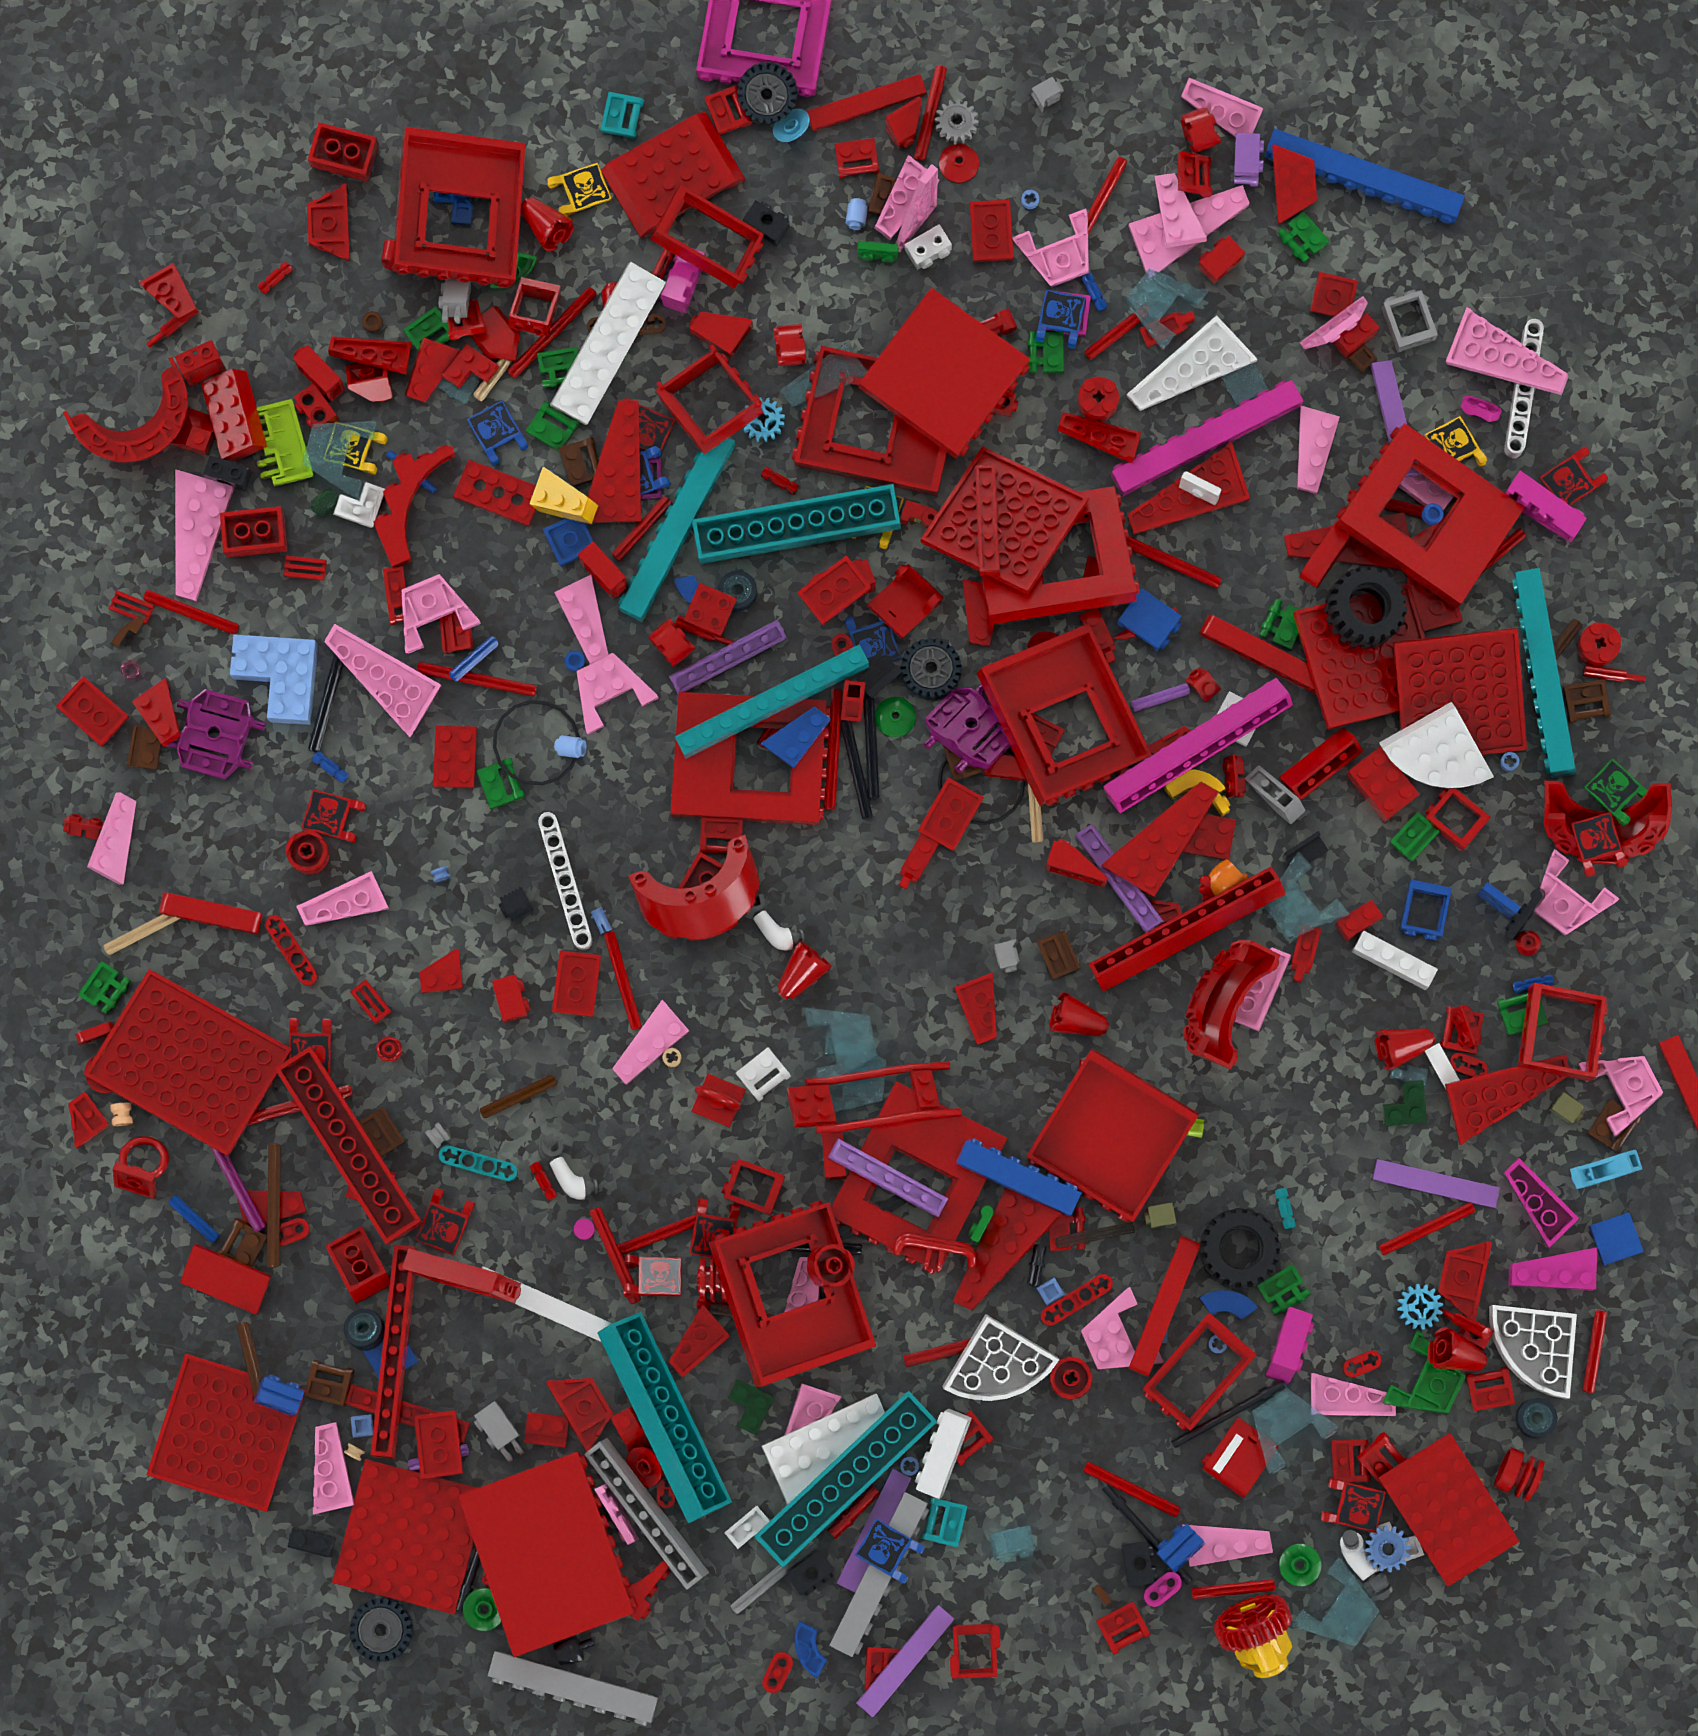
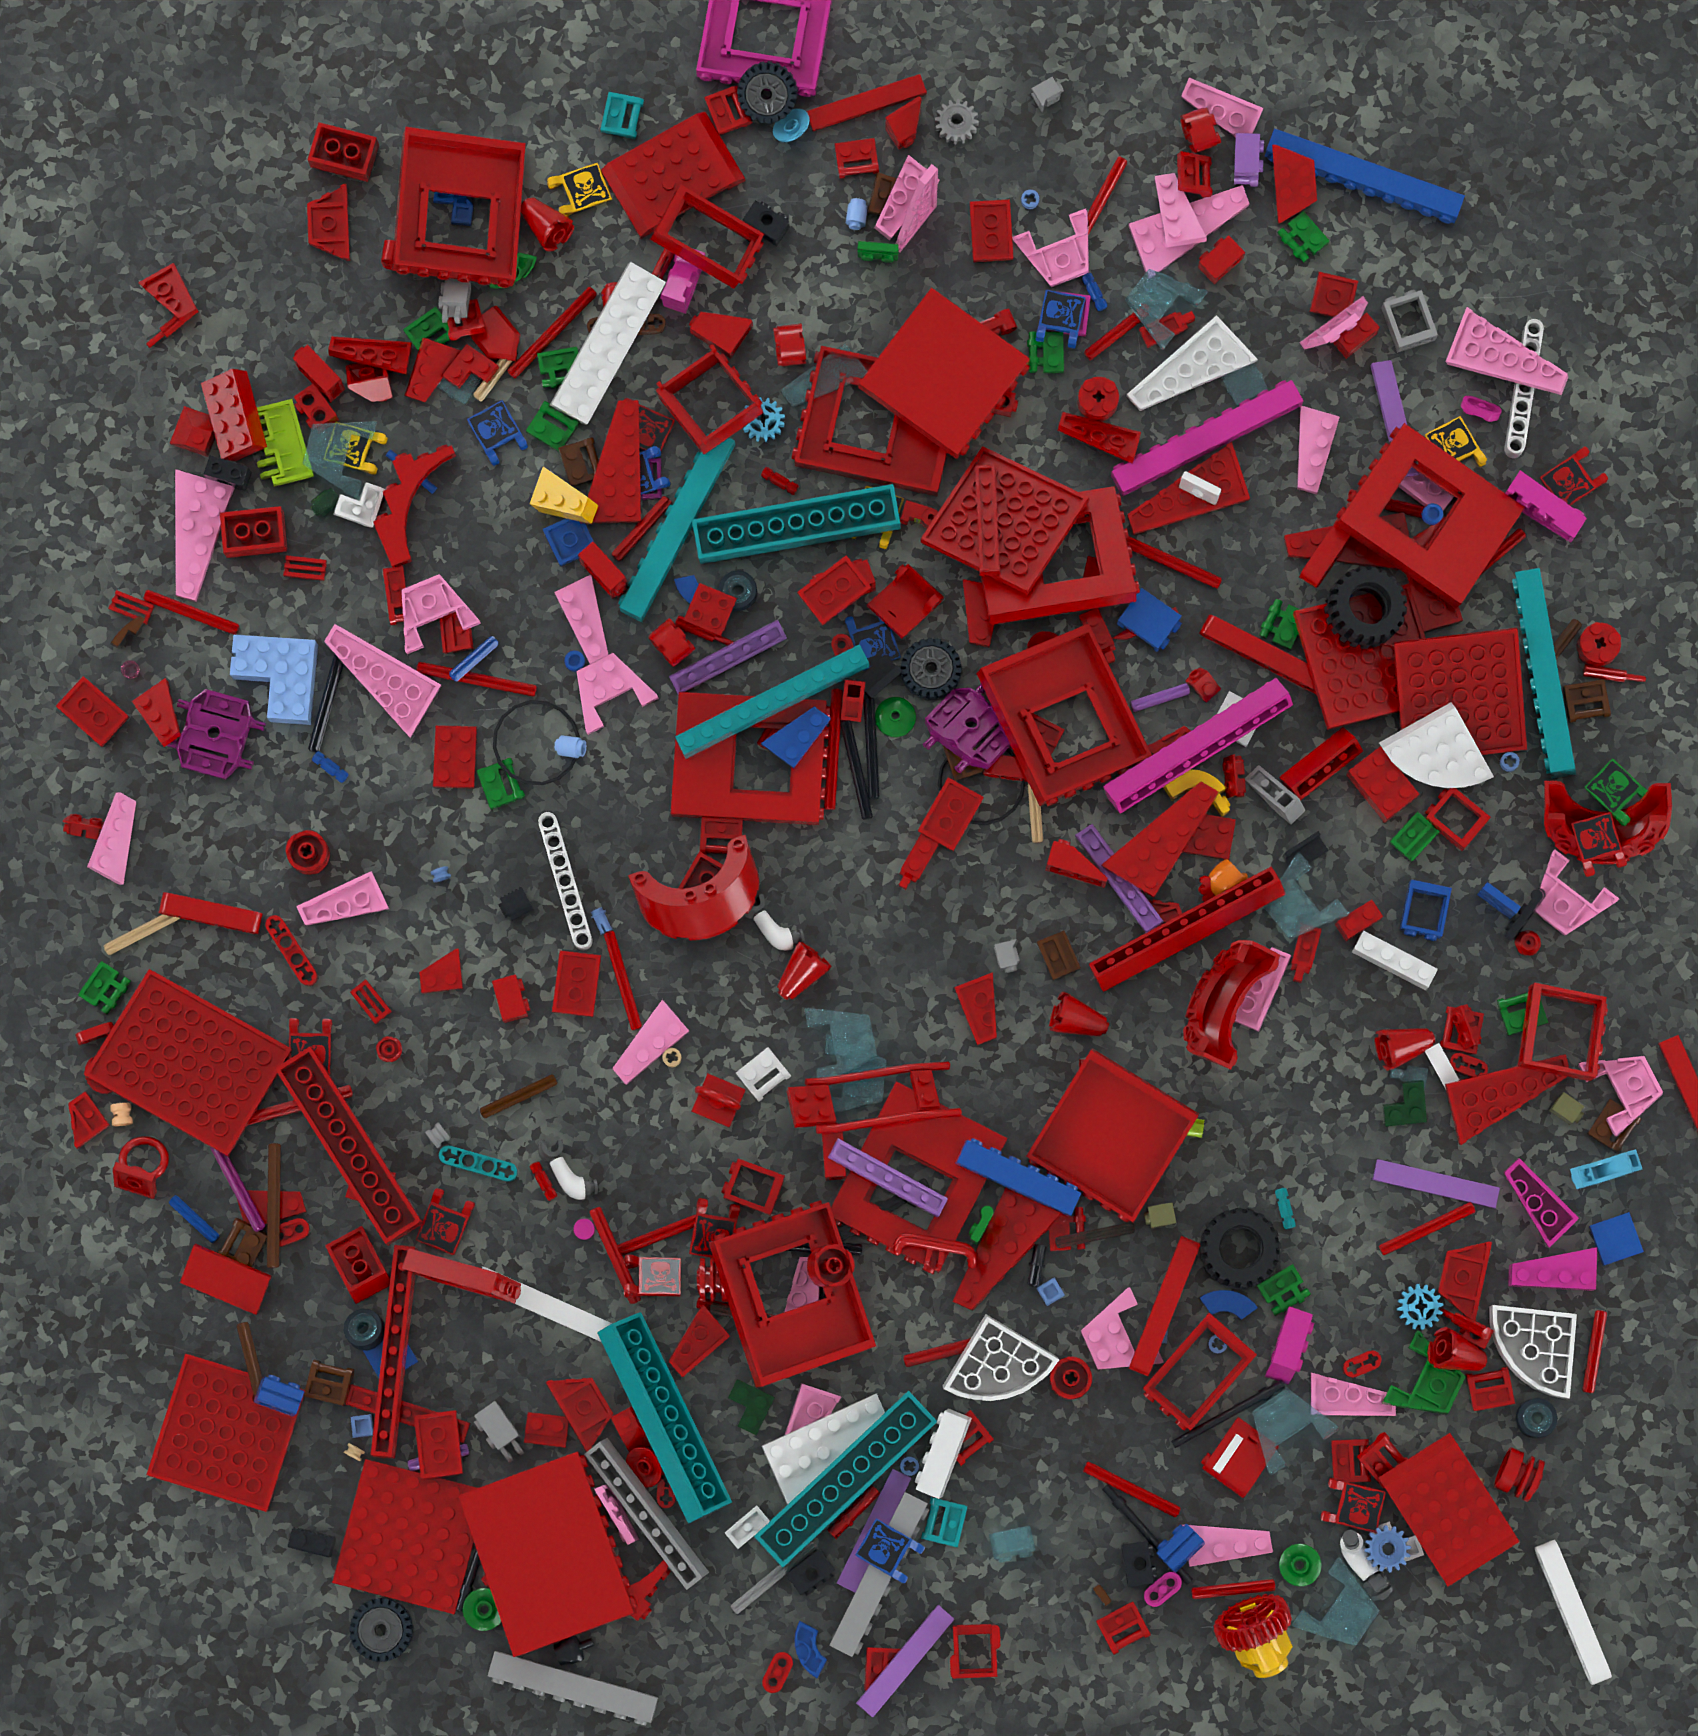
red windscreen [63,357,188,462] -> none
reddish brown plate [127,725,162,771] -> none
red window [174,340,227,387] -> none
red axle [257,261,292,294] -> none
flag [301,789,366,843] -> none
bright pink wing [313,1422,354,1515] -> none
reddish brown plate [359,1107,405,1157] -> none
reddish brown tile [362,311,383,333] -> none
red plate [453,459,536,527] -> none
red window [509,277,561,336] -> none
white brick [905,224,952,270] -> none
red axle [914,65,947,161] -> none
red dish [939,144,979,183] -> none
red beam [1040,1274,1113,1326] -> none
reddish brown tile [1348,344,1377,373] -> none
blue axle [1513,975,1554,994] -> none
none -> white beam [1535,1540,1612,1685]

